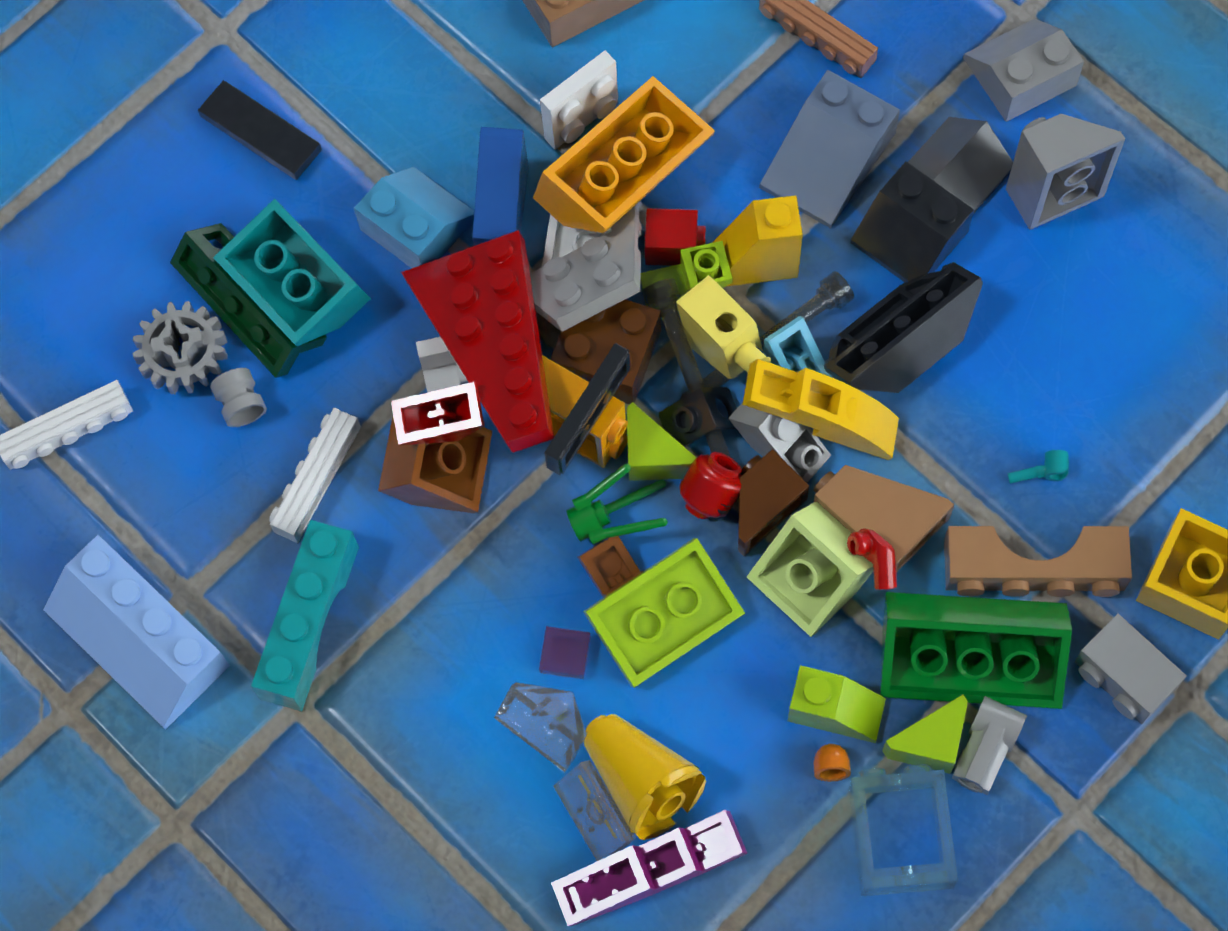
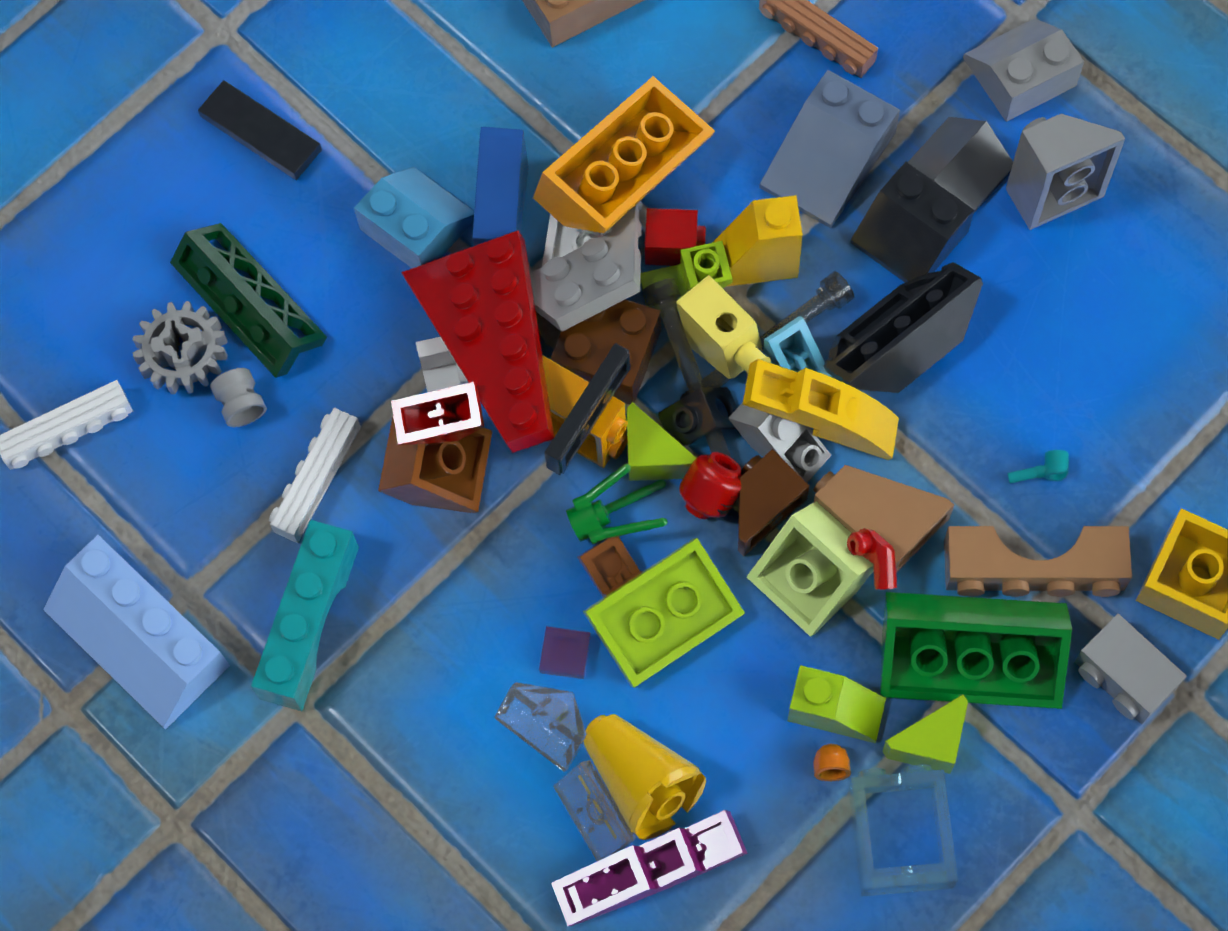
teal slope [213,199,371,346] -> none
white plate [540,50,618,150] -> none
light grey piece [952,696,1027,795] -> none

